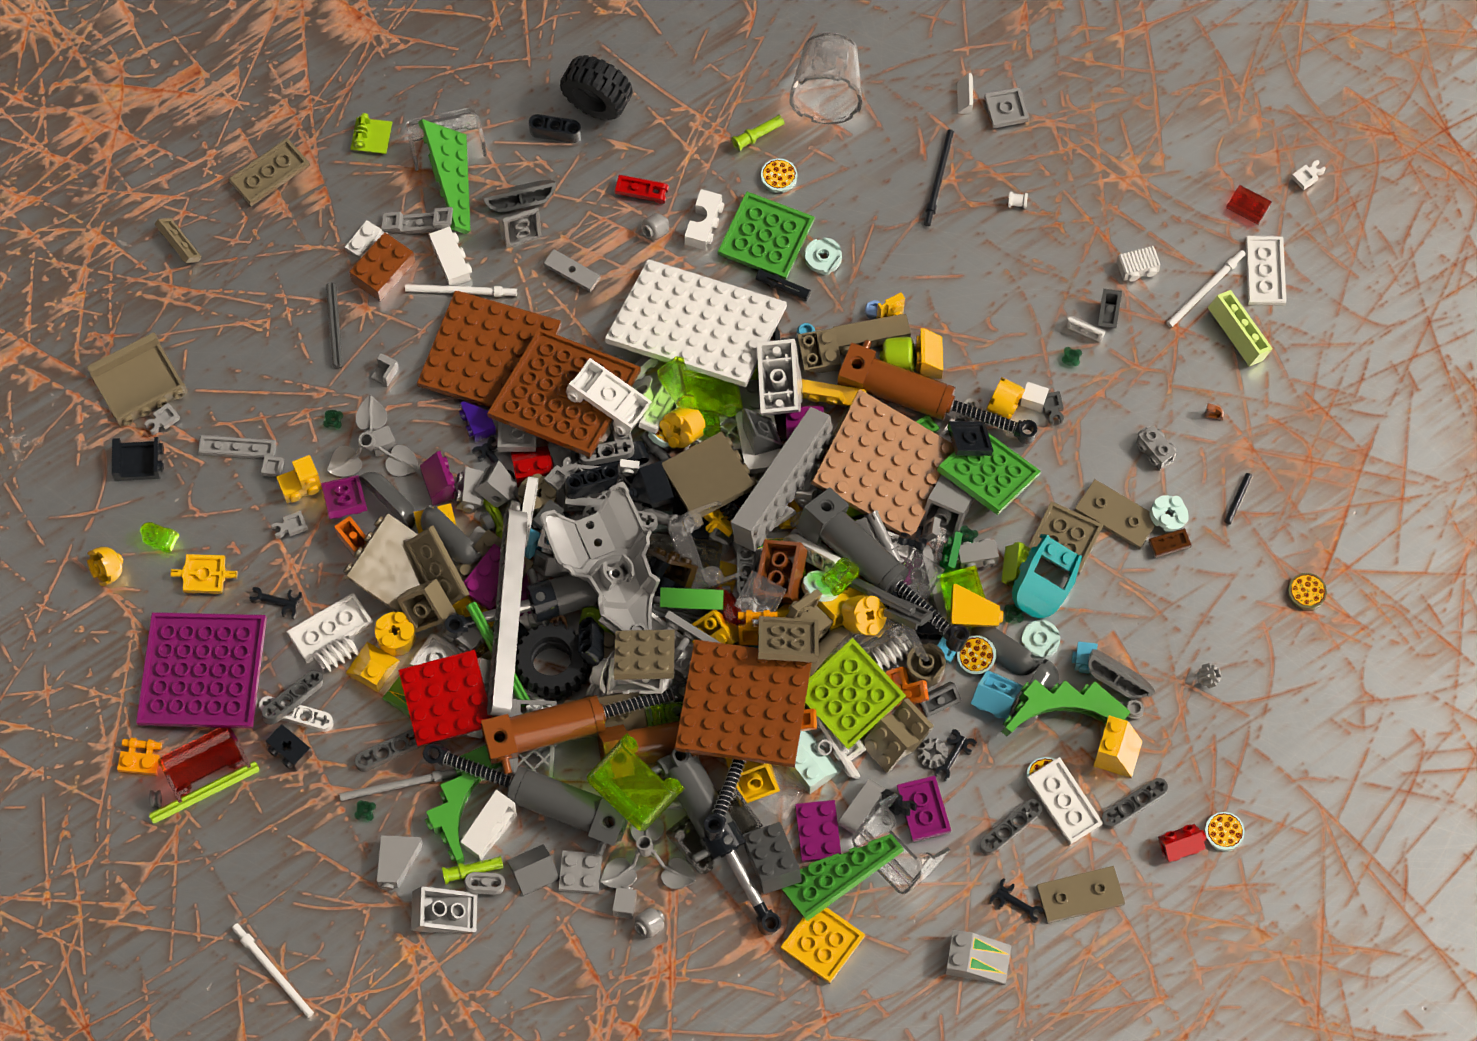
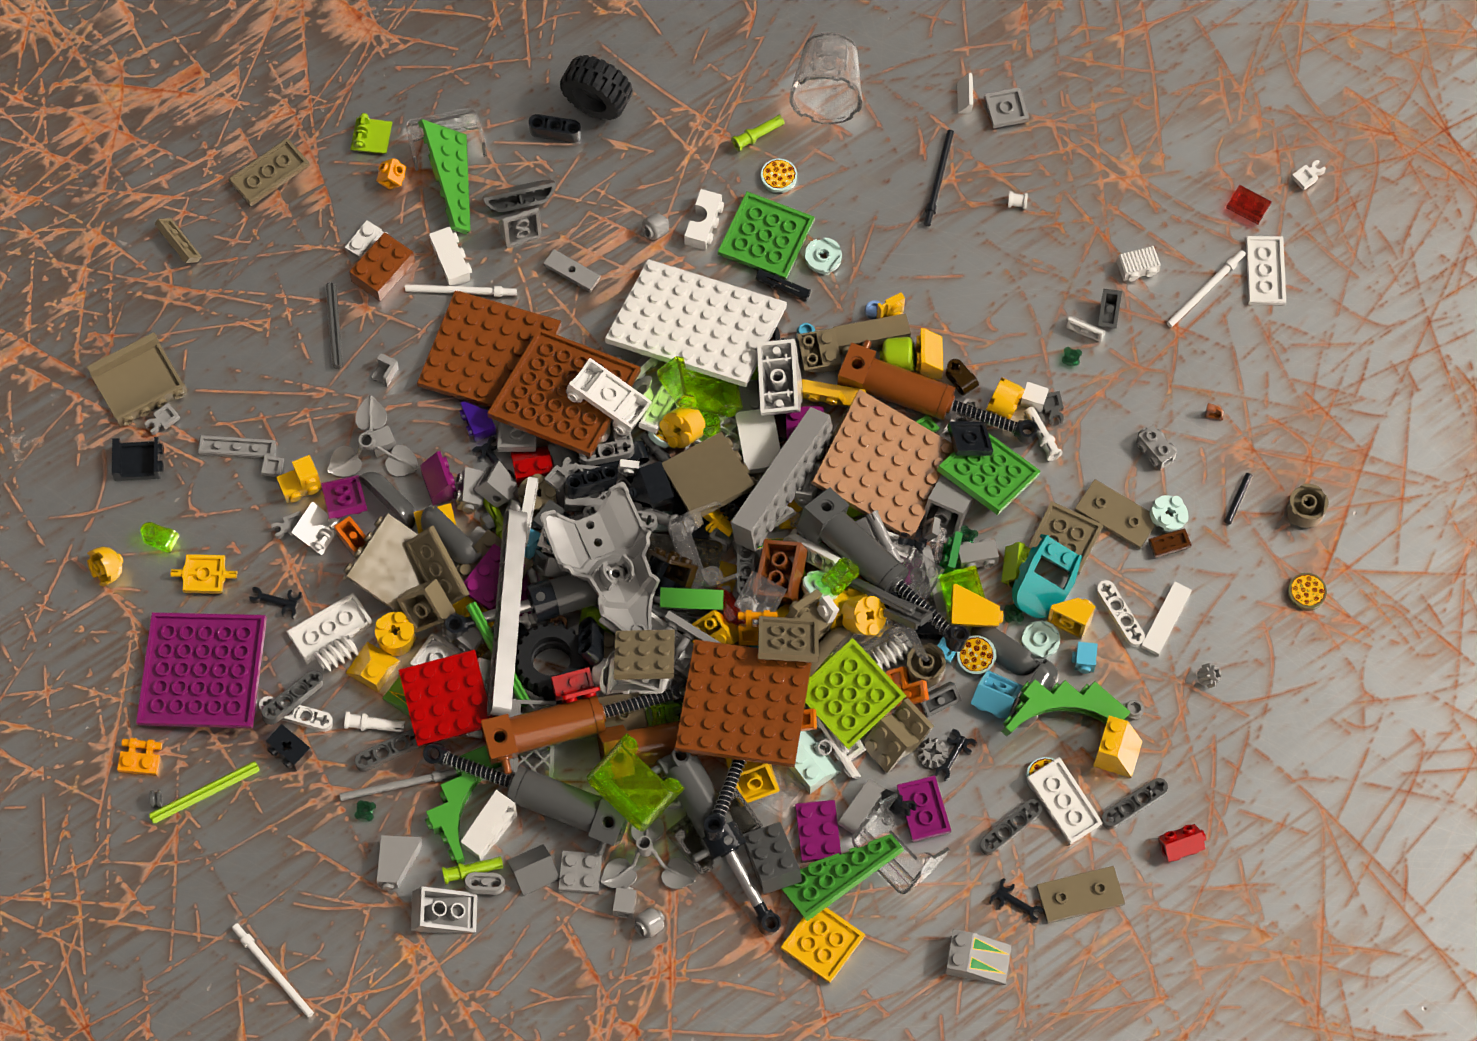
clear red windscreen [158,728,251,803] -> none
clear green plate [323,410,343,429] -> none
light grey slope [381,207,453,234] -> none
red plate [615,175,669,204] -> none
dark grey slope [742,408,783,455] -> none
dark grey brick [1088,649,1155,700] -> none
tile [1204,812,1245,852] -> none
yellowish green brick [1208,290,1273,366] -> none
none -> white hinge [291,502,341,555]
none -> white pin [344,711,405,733]
none -> light orange brick [376,158,406,190]
none -> red bracket [550,667,600,703]
none -> white plate [817,595,839,624]
none -> dark brown piece [946,359,979,396]
none -> white pin [1024,407,1063,461]
none -> yellow slope [1047,598,1096,639]
none -> white beam [1097,580,1145,648]
none -> white tile [1141,581,1192,656]
none -> dark tan brick [1287,484,1329,528]

